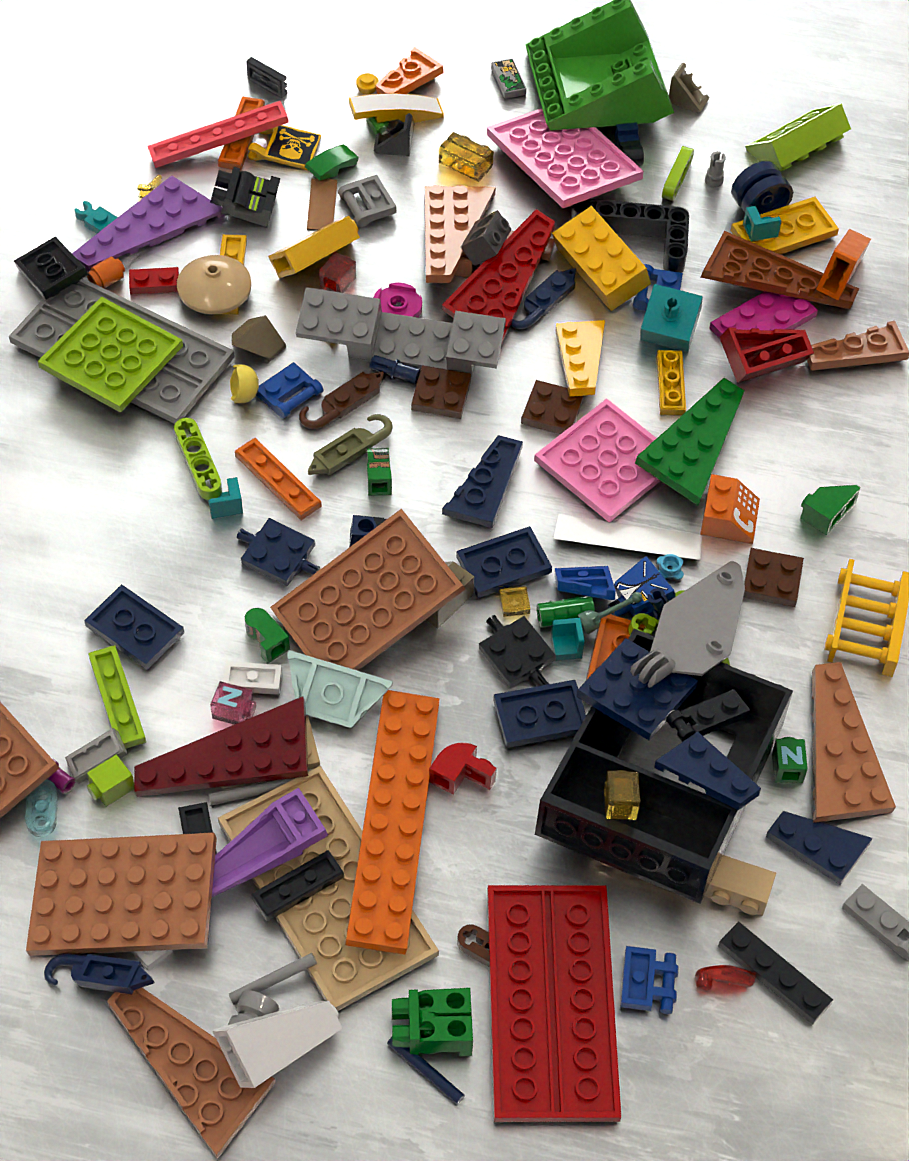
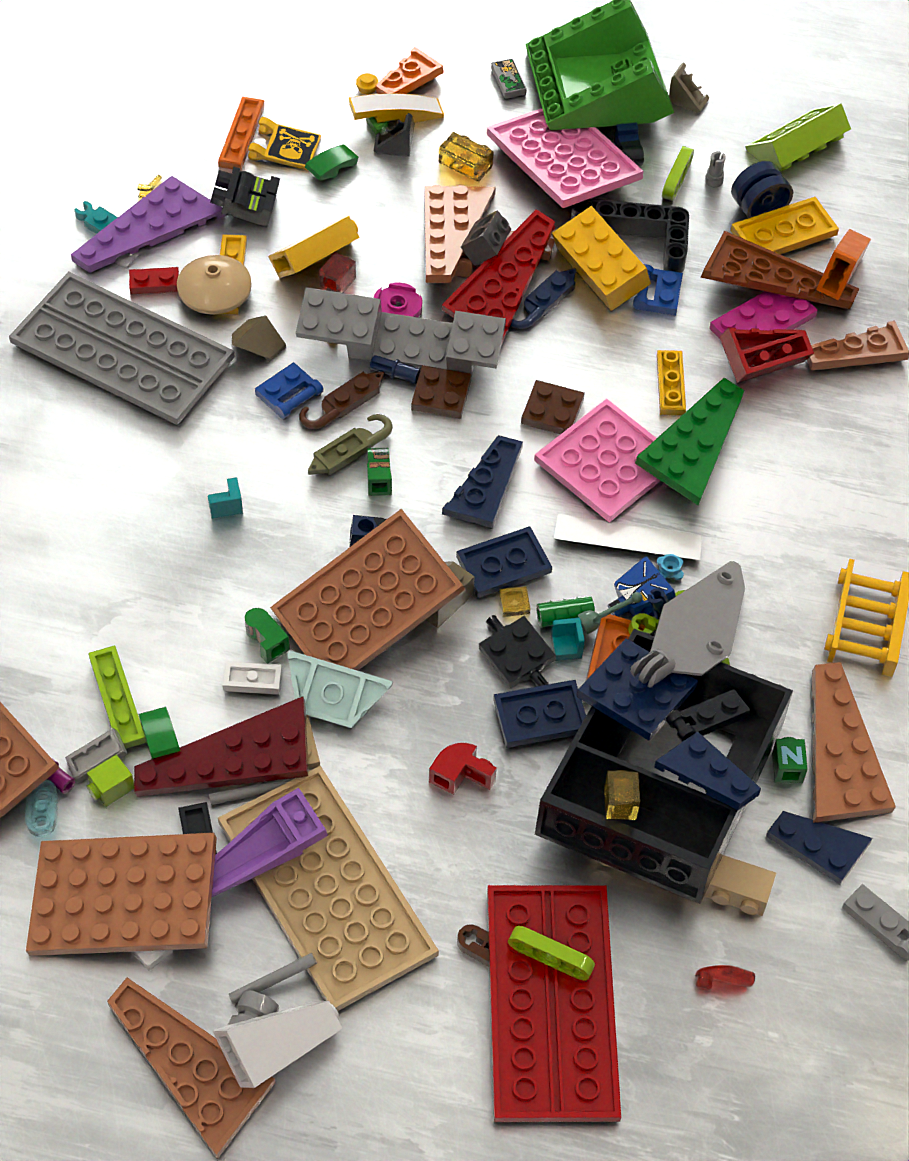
black plate [14,236,89,300] -> none
lime plate [38,297,183,413] -> none
dark blue plate [44,953,155,995] -> none
dark blue plate [84,584,184,670] -> none
orange brick [87,256,125,289] -> none
coral plate [147,100,289,168] -> none
lime beam [174,418,222,500] -> none
clear pink brick [210,681,256,725] -> none
light yellow hair [230,364,259,404] -> none
orange tile [235,438,322,520] -> none
dark blue plate [237,518,320,586] -> none
black tile [246,56,288,98] -> none
black tile [251,850,344,922] -> none
medium nougat sticker [307,179,337,230] -> none
light grey plate [338,175,397,228] -> none
orange plate [345,690,440,955] -> none
dark blue bar [387,1037,465,1105] -> none
green hips [392,988,473,1056] -> none
blue wing [554,566,616,600] -> none
yellow wing [555,320,605,396] -> none
blue plate [620,946,679,1014] -> none
teal brick [640,284,703,352] -> none
orange slope [700,474,760,544] -> none
black plate [718,921,834,1025] -> none
teal panel [743,206,782,242] -> none
reddish brown plate [743,548,804,607] -> none
green slope [800,485,861,535] -> none
none -> green slope [138,706,180,759]
none -> lime beam [508,926,595,980]

